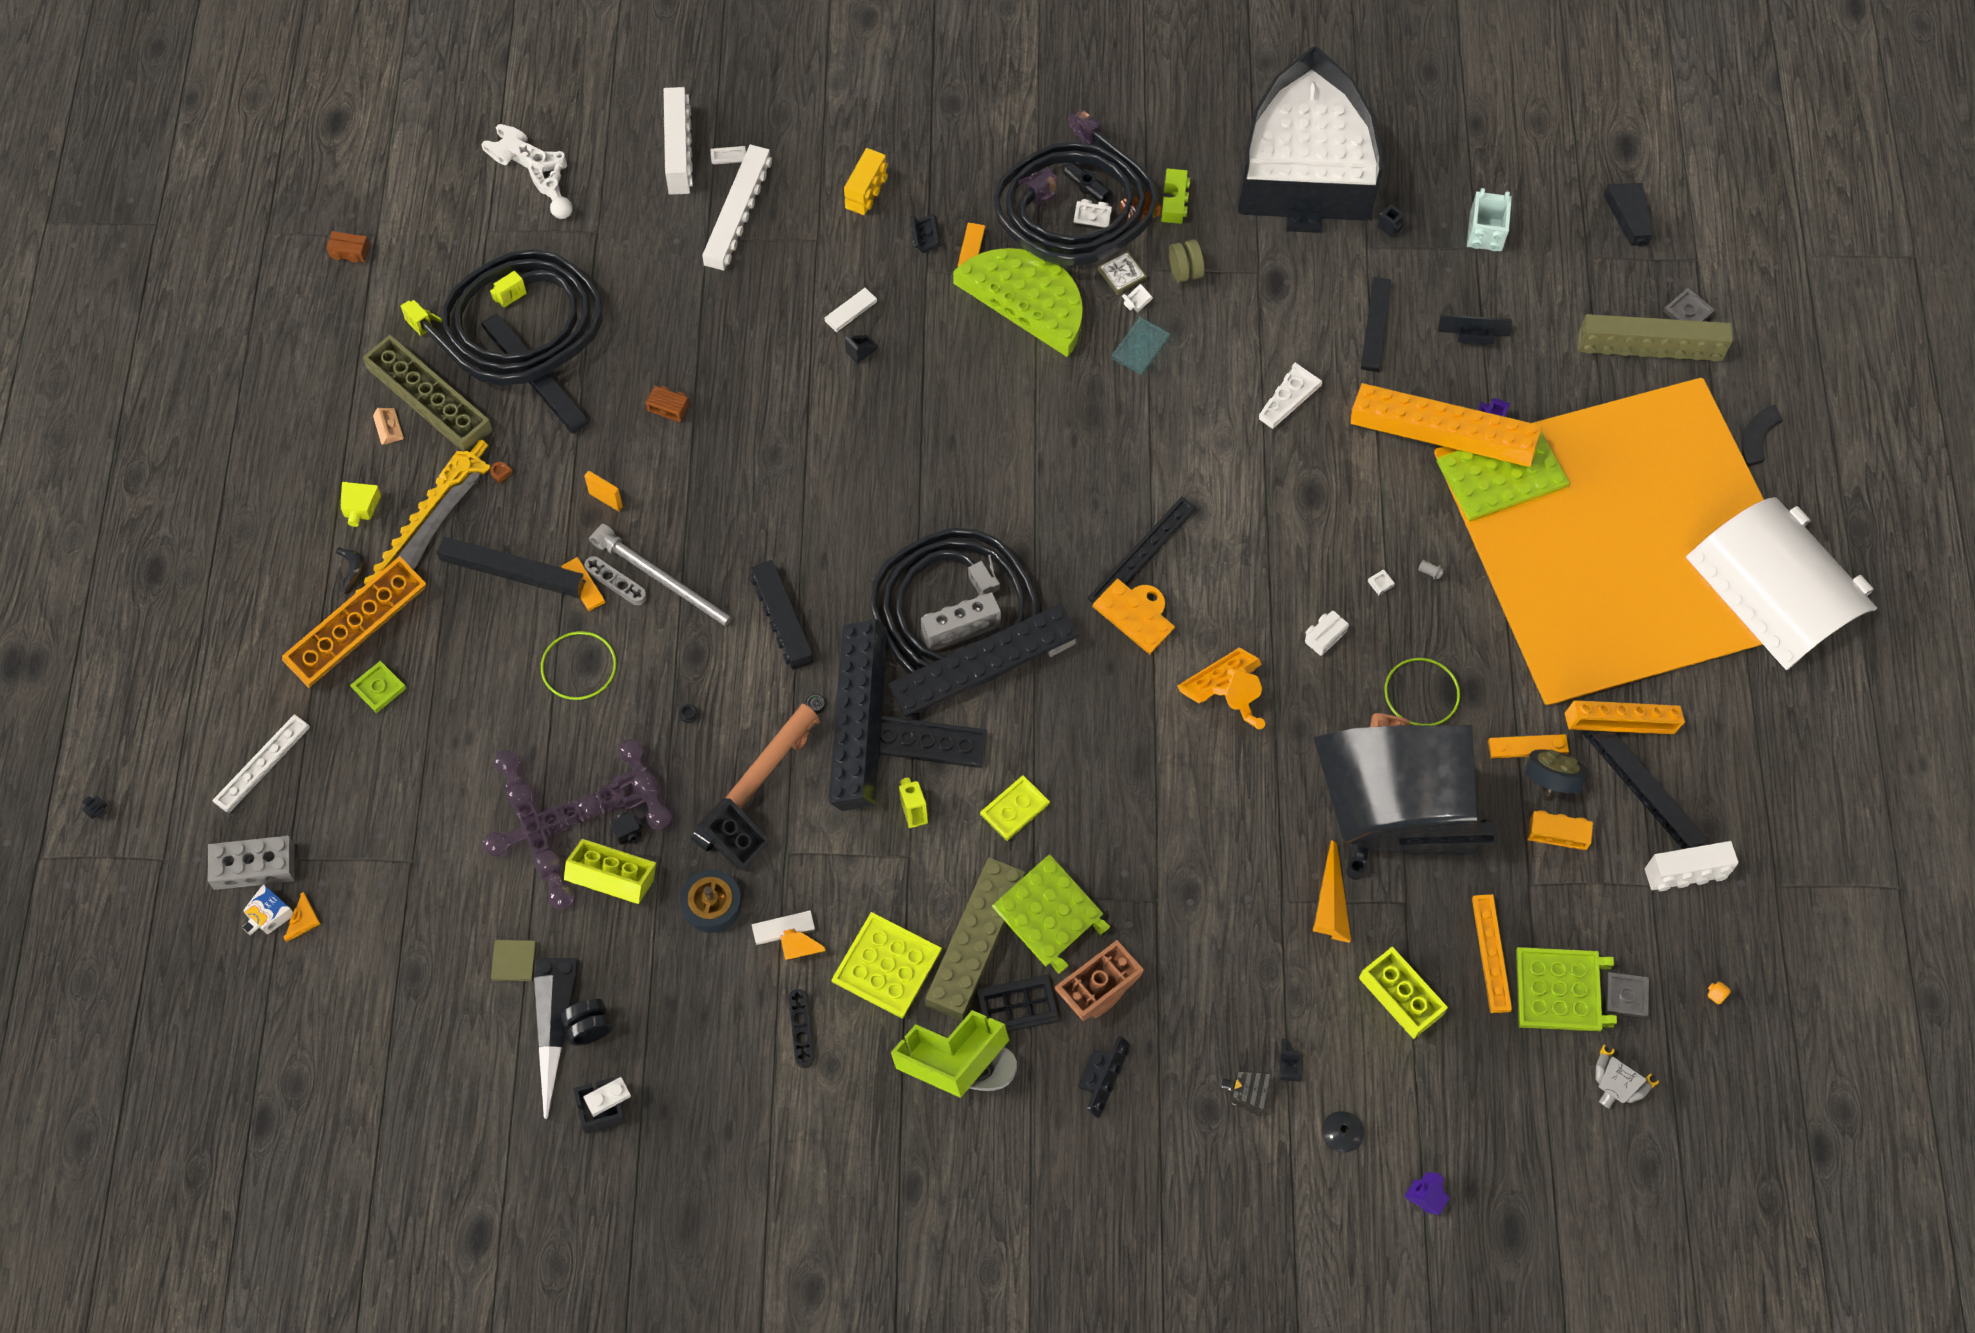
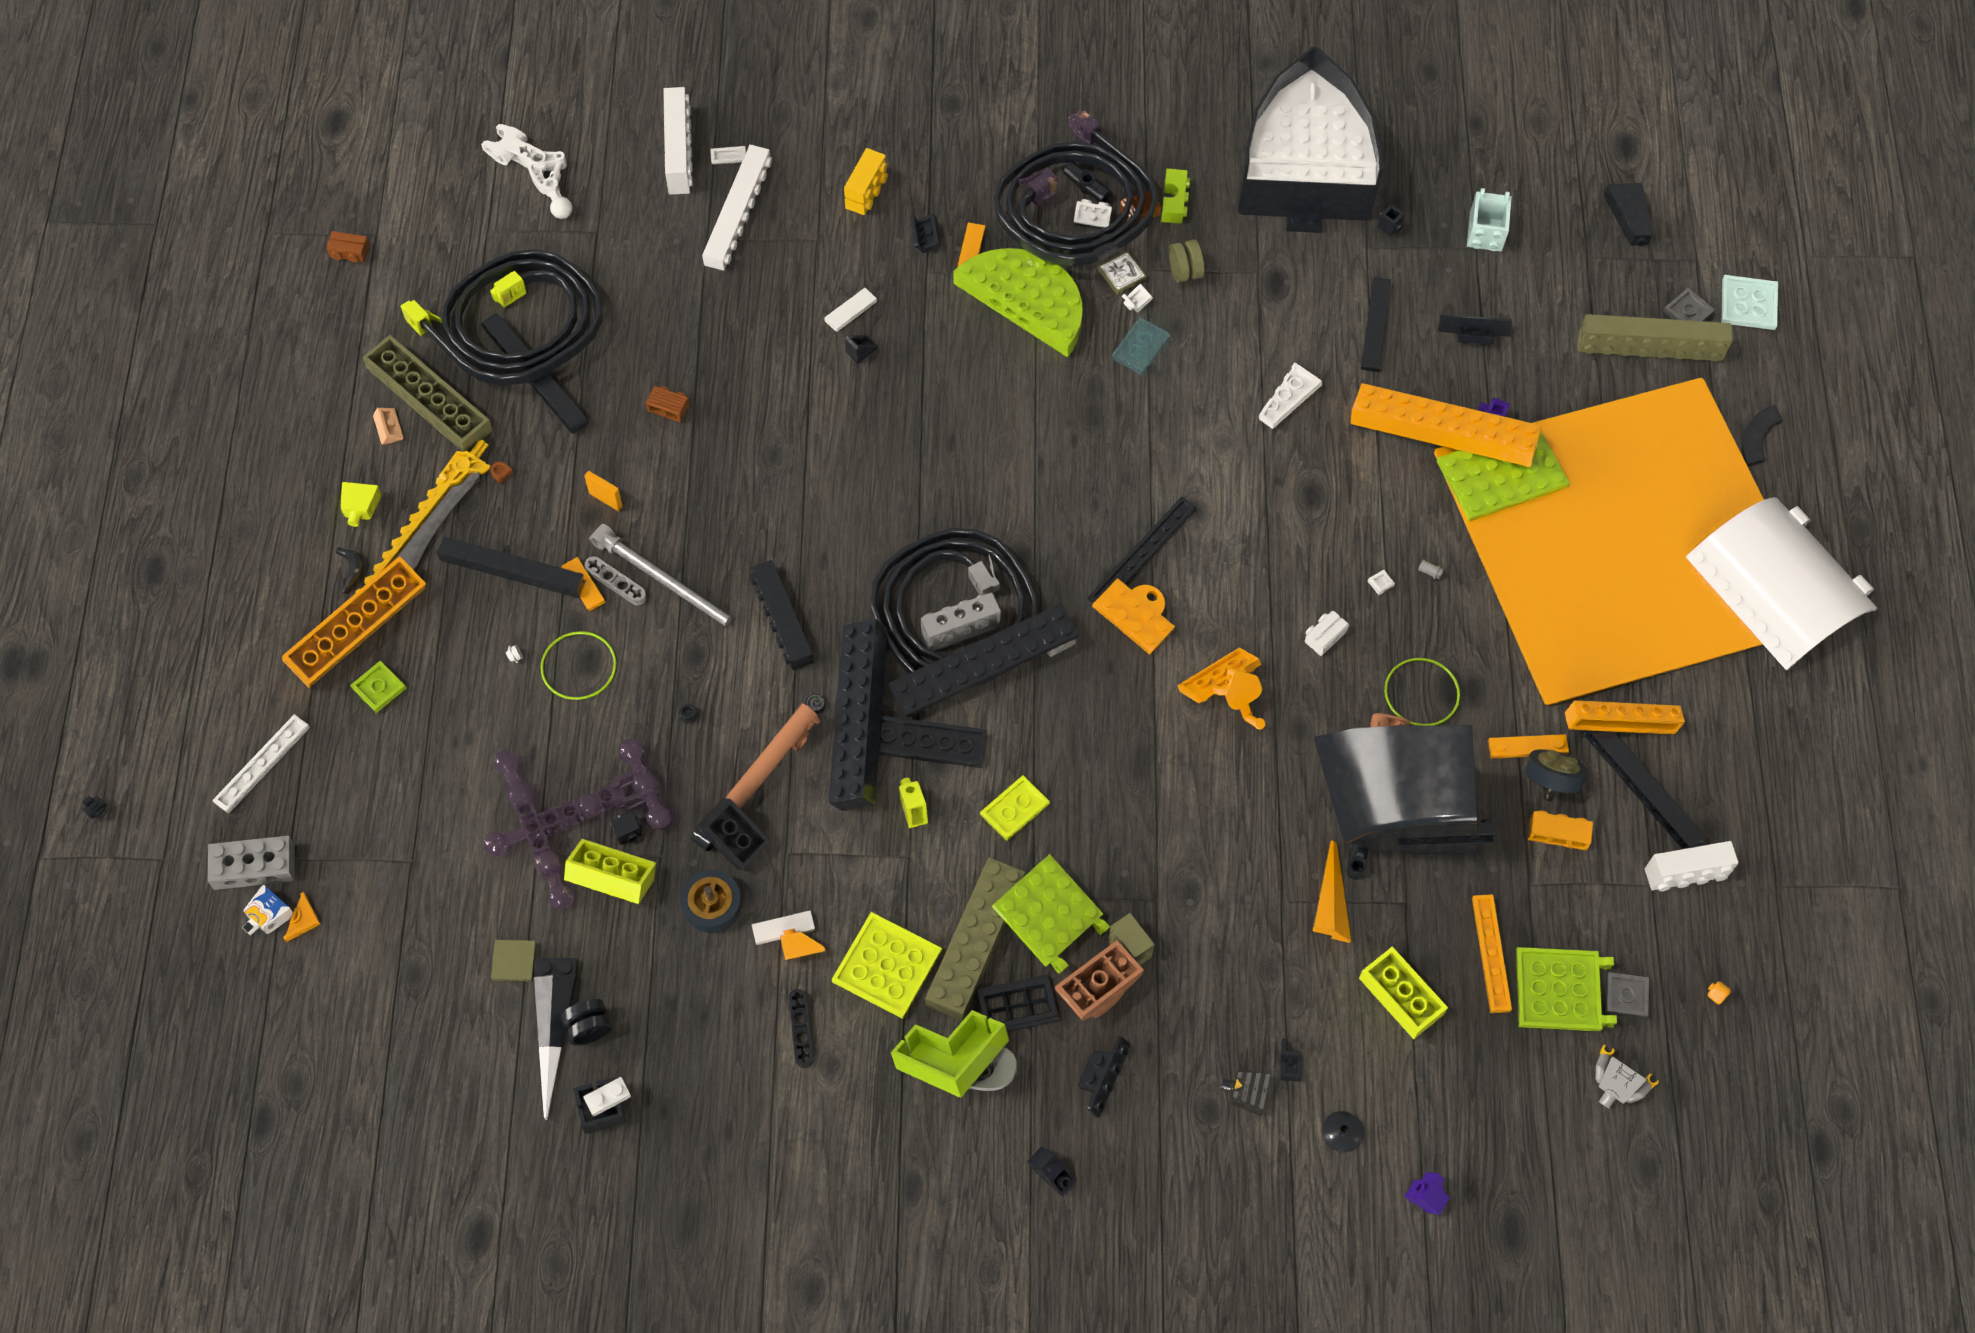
none -> white plate [506,645,523,663]
none -> black slope [1027,1146,1076,1196]
none -> olive brick [1108,913,1154,965]
none -> light aqua plate [1721,275,1778,330]

